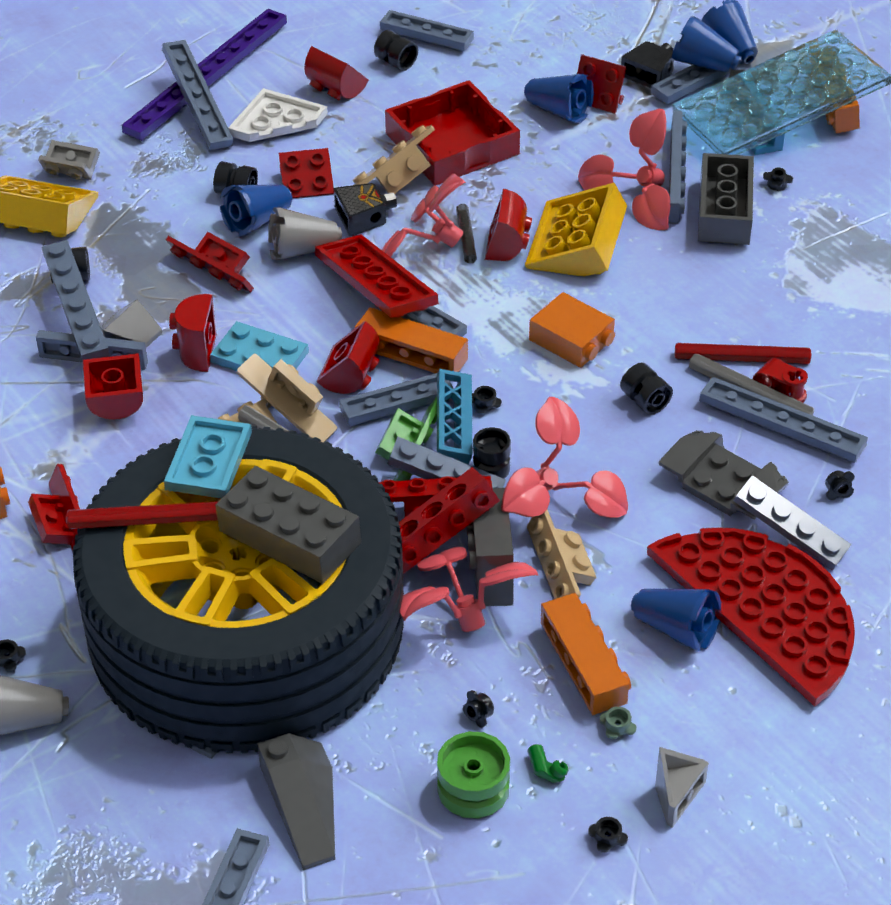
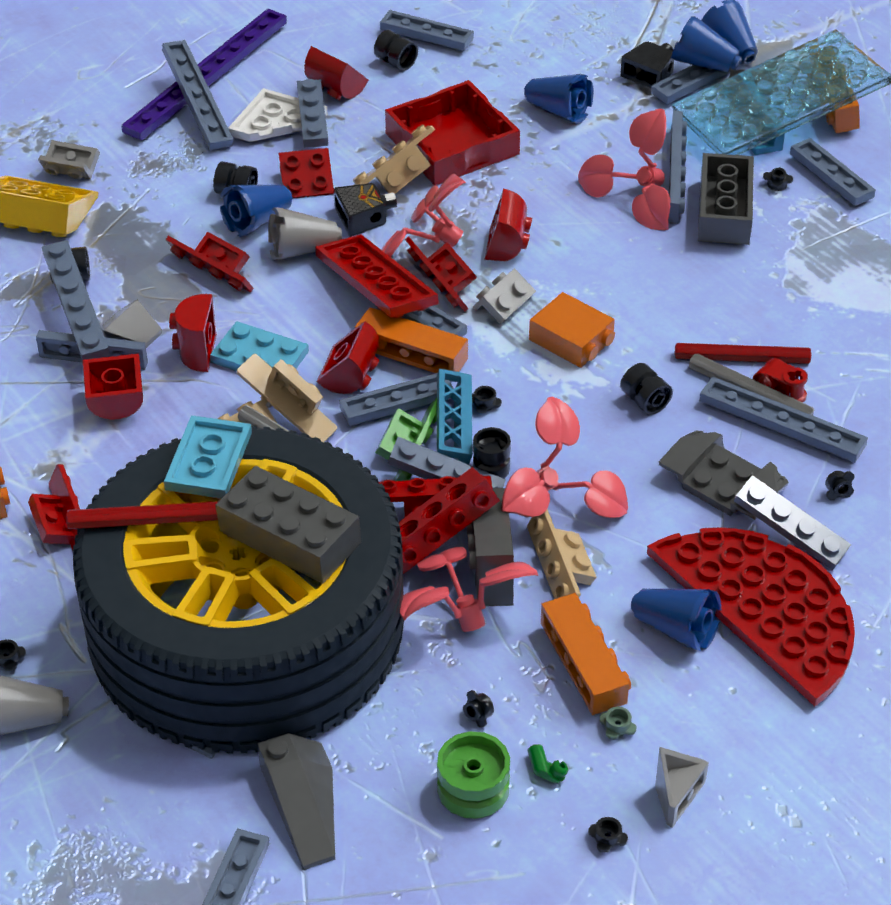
clear smoke piece [456,204,477,263] -> none
yellow slope [525,182,627,277] -> none
red hinge [577,54,626,114] -> none
none -> sand blue plate [297,79,329,148]
none -> red bracket [405,236,477,312]
none -> light grey bracket [473,268,536,324]
none -> sand blue plate [790,138,876,206]

